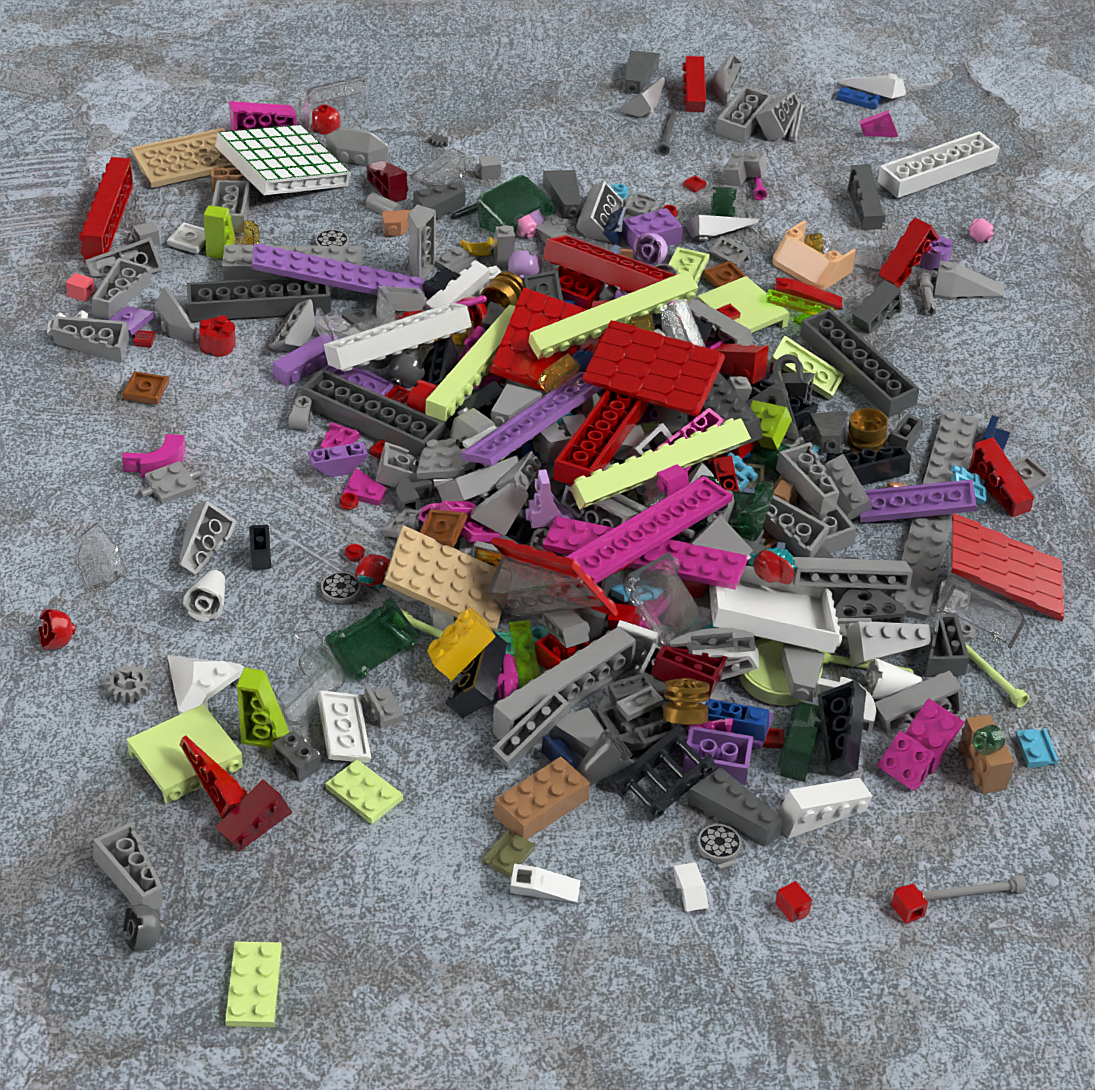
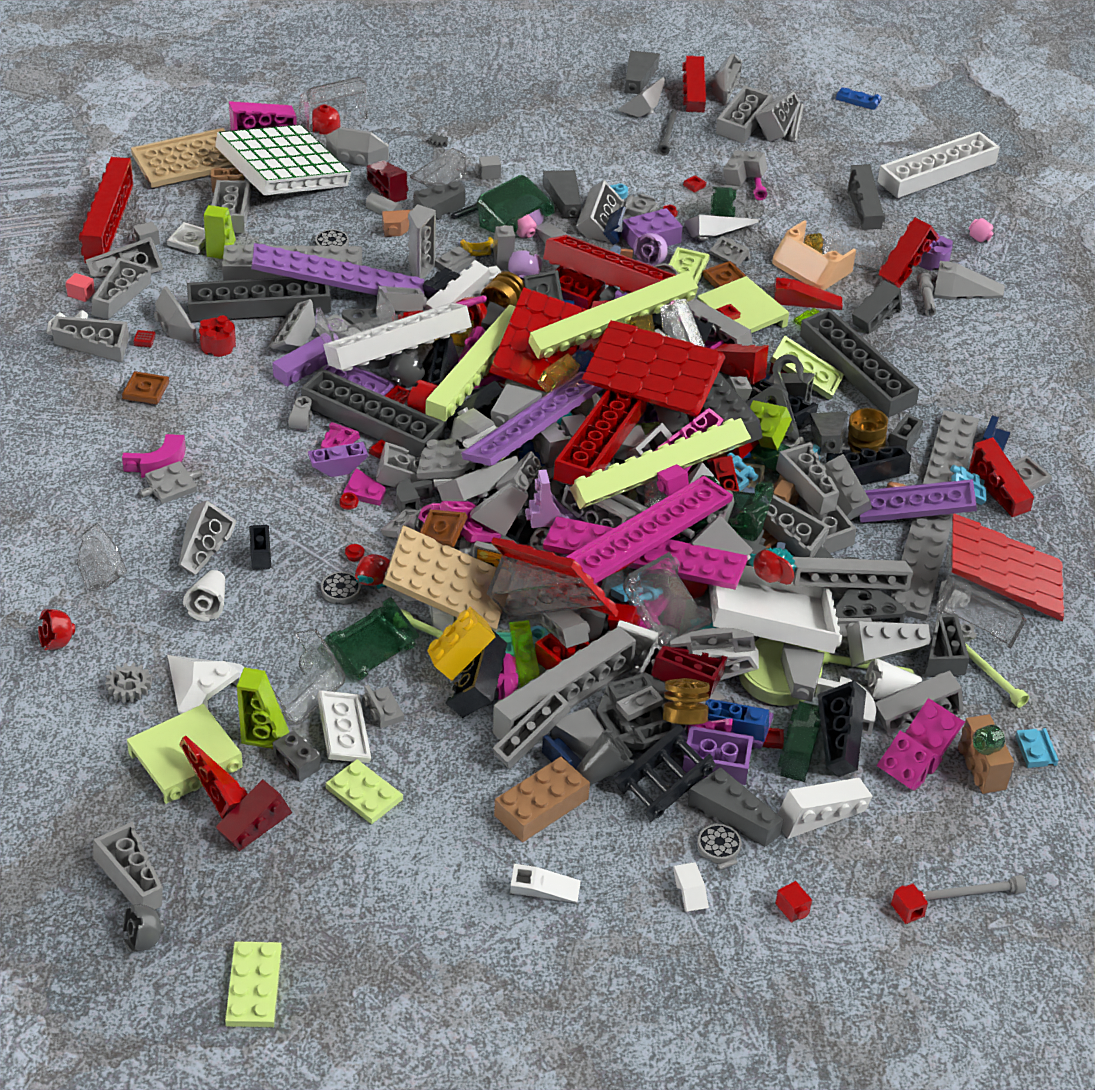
medium lavender plate [109,306,154,335] -> none
clear yellow piece [244,220,260,246] -> none
olive plate [483,829,535,879] -> none
clear neon green tile [766,289,834,315] -> none
white wedge [838,73,906,99] -> none
dark pink wing [859,110,899,137] -> none

